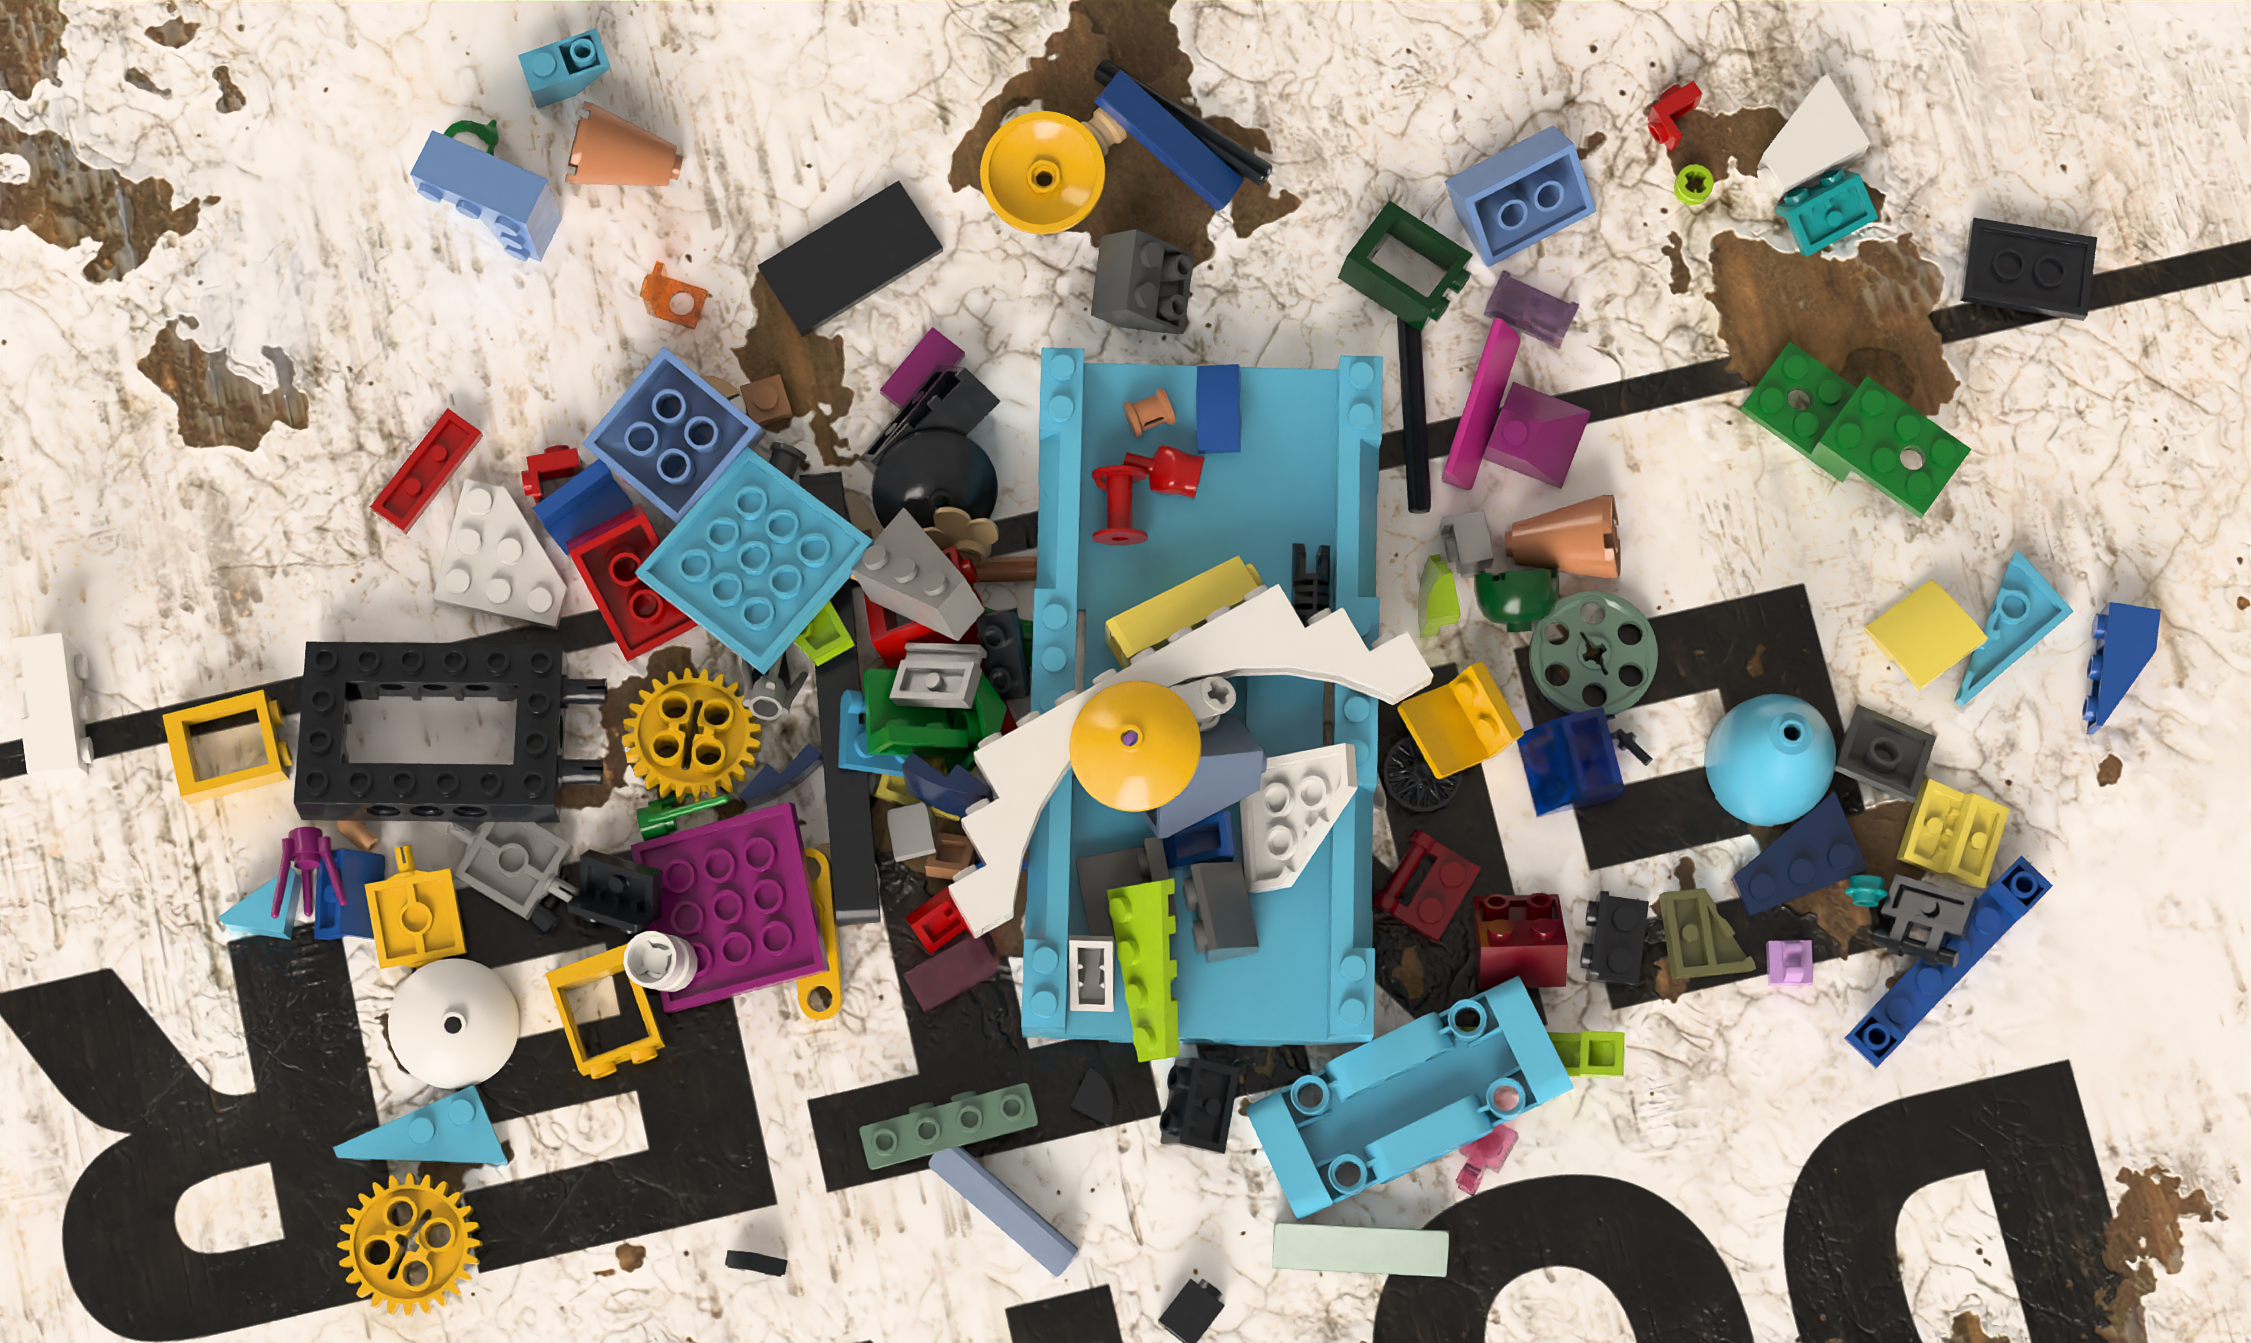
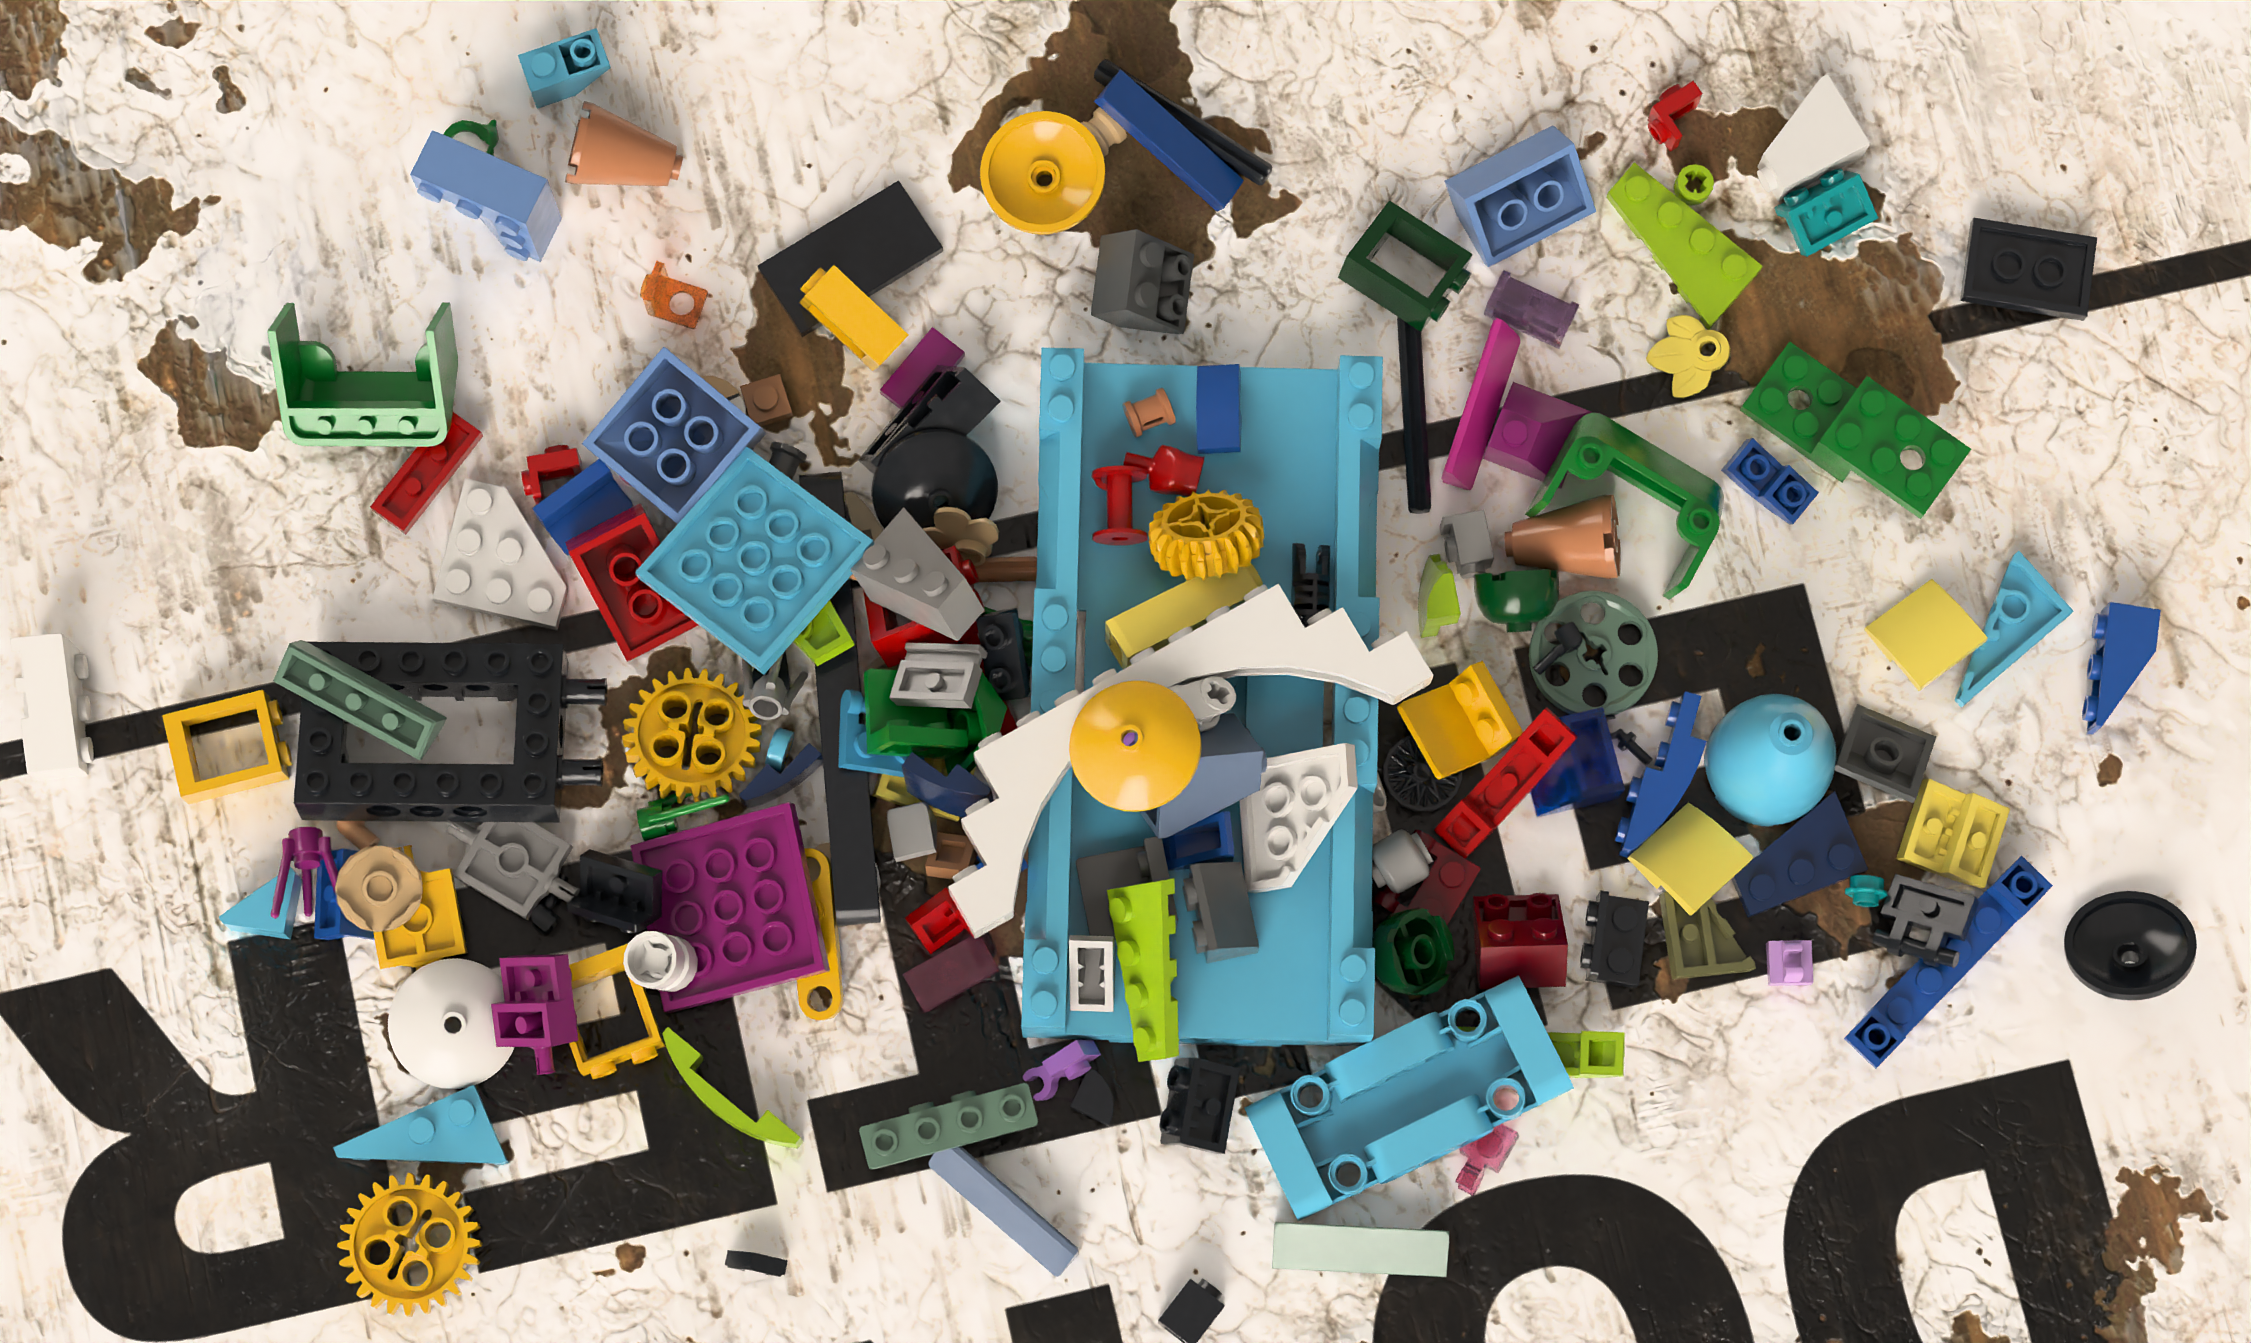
none -> green windscreen [267,302,458,447]
none -> sand green slope [273,640,447,760]
none -> tan tile [335,845,423,932]
none -> magenta plate [491,954,578,1075]
none -> lime slope [662,1027,803,1149]
none -> medium azure tile [765,728,794,773]
none -> yellow window [799,265,909,371]
none -> medium lavender plate [1023,1040,1101,1101]
none -> yellow gear [1148,489,1265,581]
none -> light grey head [1372,829,1433,894]
none -> dark green cylinder [1372,908,1455,995]
none -> red slope [1434,707,1578,859]
none -> green windscreen [1525,413,1724,600]
none -> black hand [1533,622,1582,675]
none -> lime wing [1606,162,1763,330]
none -> blue slope [1615,691,1707,857]
none -> light yellow slope [1627,802,1754,916]
none -> light yellow plate [1646,315,1730,398]
none -> blue slope [1721,438,1819,525]
none -> black dish [2064,891,2197,1000]

